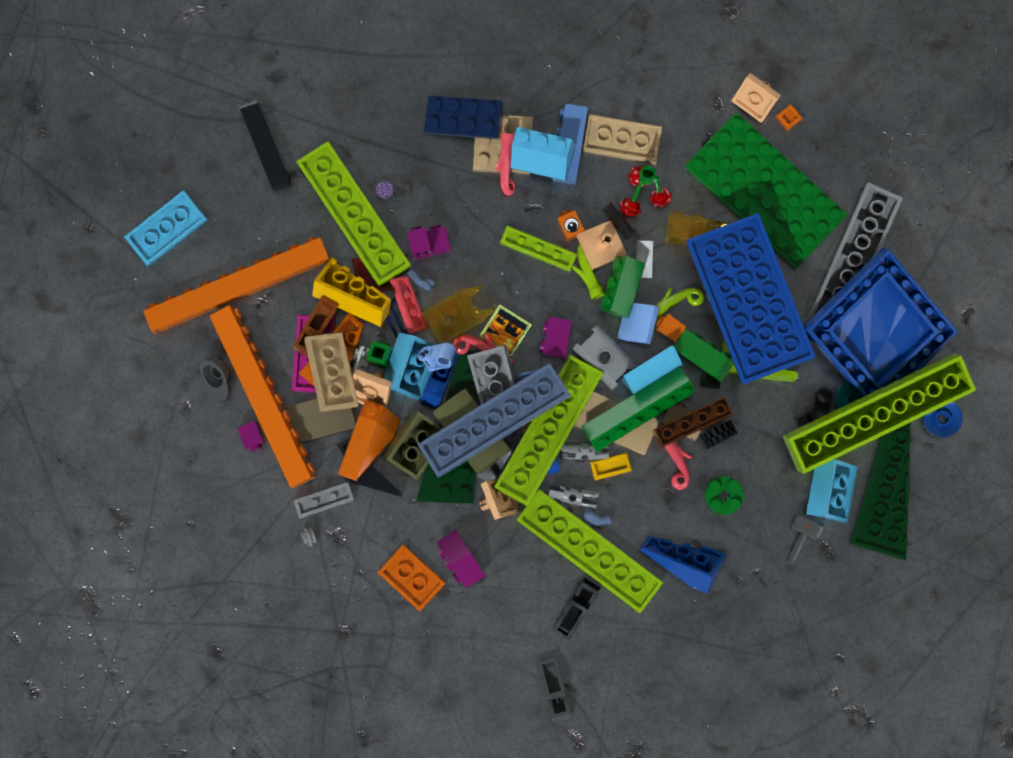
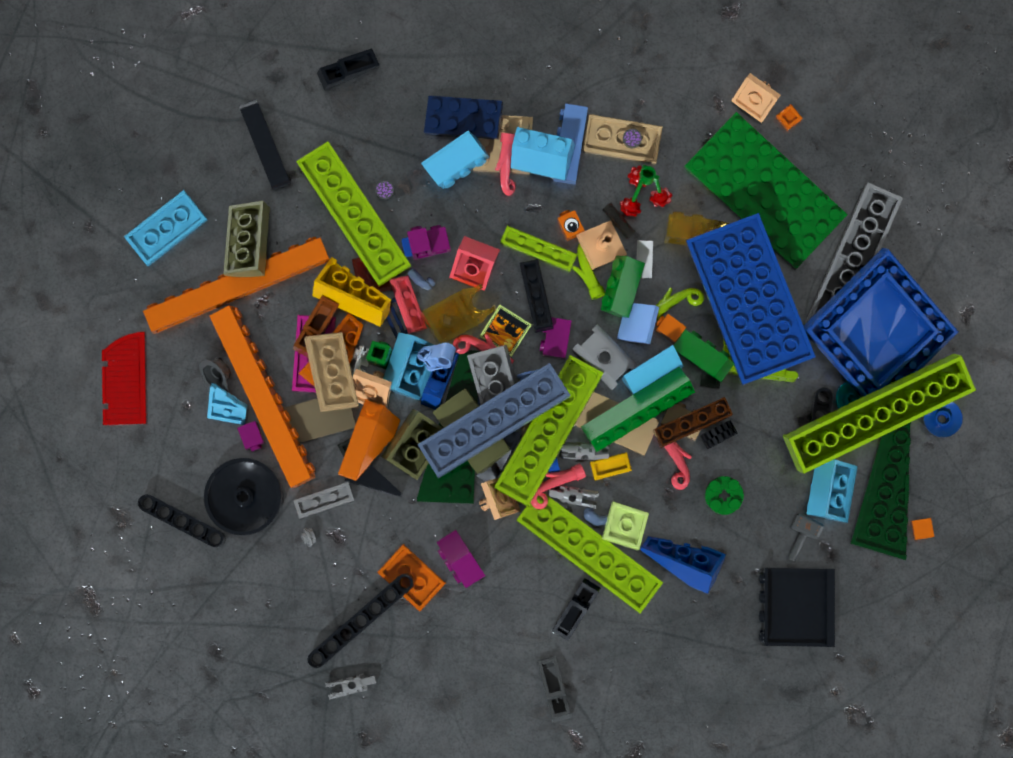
none -> red piece [102,331,147,425]
none -> black beam [138,494,226,548]
none -> black dish [204,458,282,536]
none -> medium azure wing [207,383,248,425]
none -> olive slope [223,201,270,277]
none -> black beam [307,573,415,668]
none -> black slope [317,48,380,90]
none -> light grey hinge [325,673,377,700]
none -> blue tile [401,237,413,260]
none -> medium azure slope [421,131,490,189]
none -> coral slope [449,236,500,291]
none -> black tile [520,259,554,333]
none -> coral plant [531,463,586,509]
none -> yellowish green tile [602,502,649,550]
none -> dark grey tile [623,129,642,149]
none -> black panel [759,568,835,647]
none -> orange tile [911,518,934,540]

